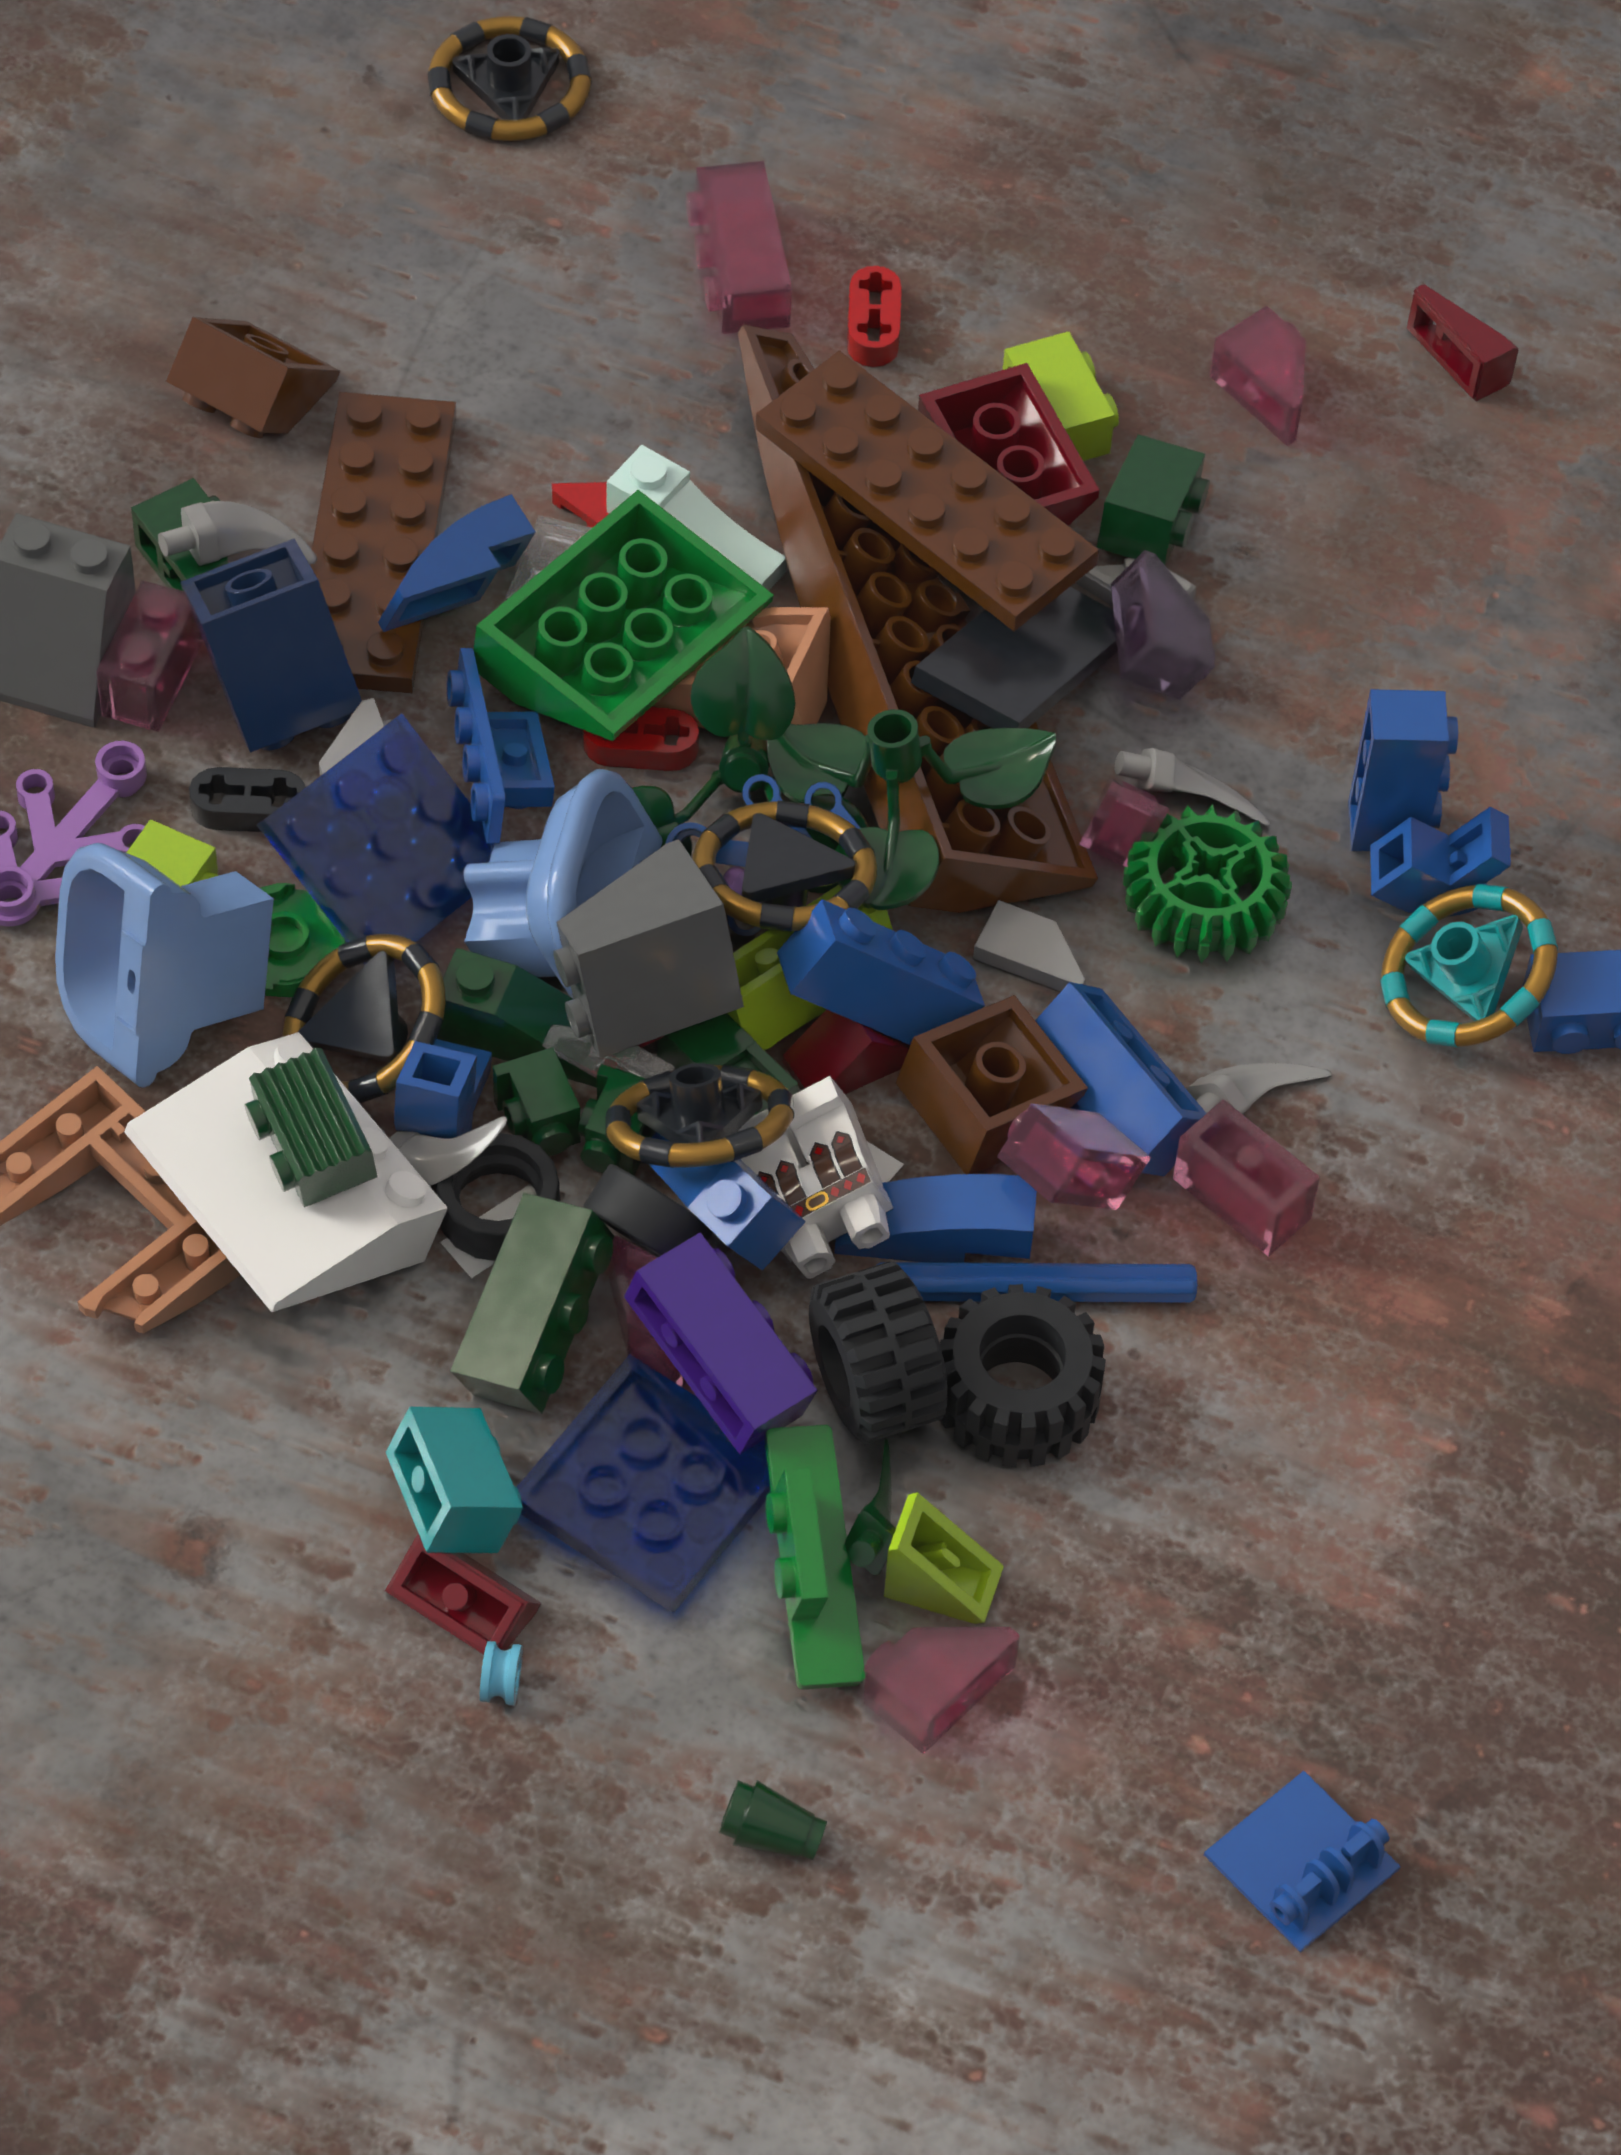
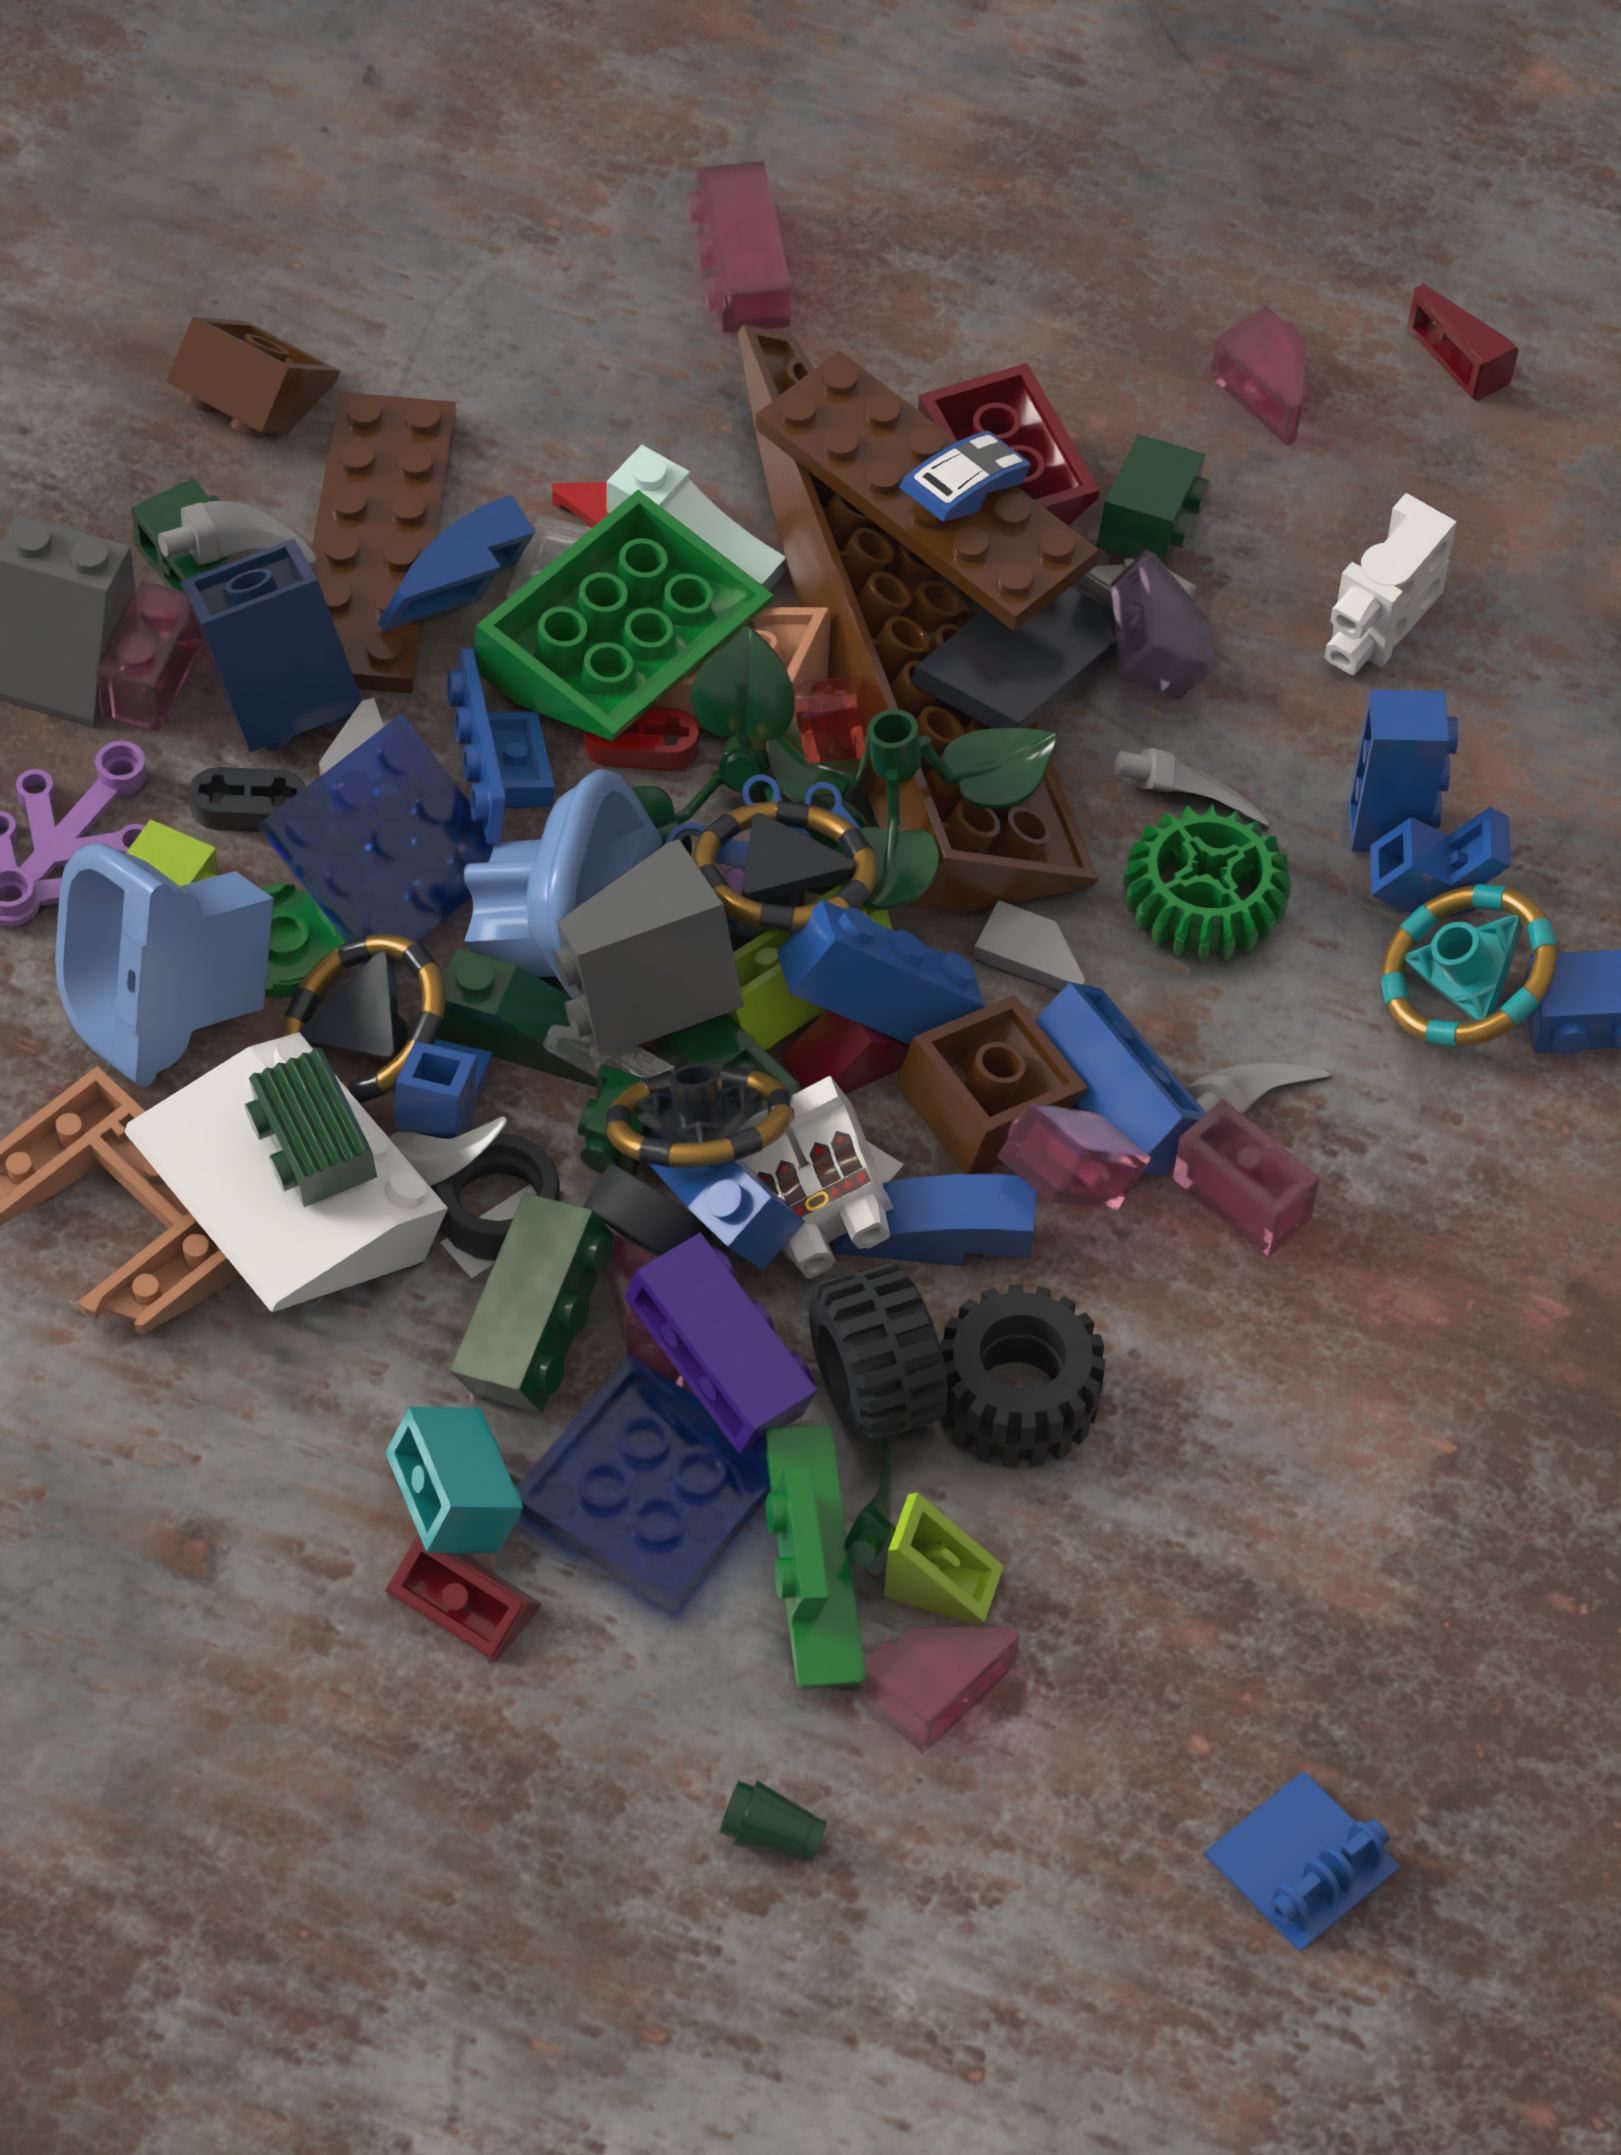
black piece [427,16,592,141] -> none
medium azure bush [480,1641,523,1706] -> none
dark green brick [493,1047,580,1156] -> none
red beam [847,266,902,367] -> none
blue axle [876,1262,1198,1303] -> none
lime brick [1003,331,1119,461] -> none
clear pink slope [1079,774,1169,867] -> none
none -> clear red slope [794,675,867,764]
none -> slope [899,431,1031,522]
none -> white hips [1324,493,1457,675]

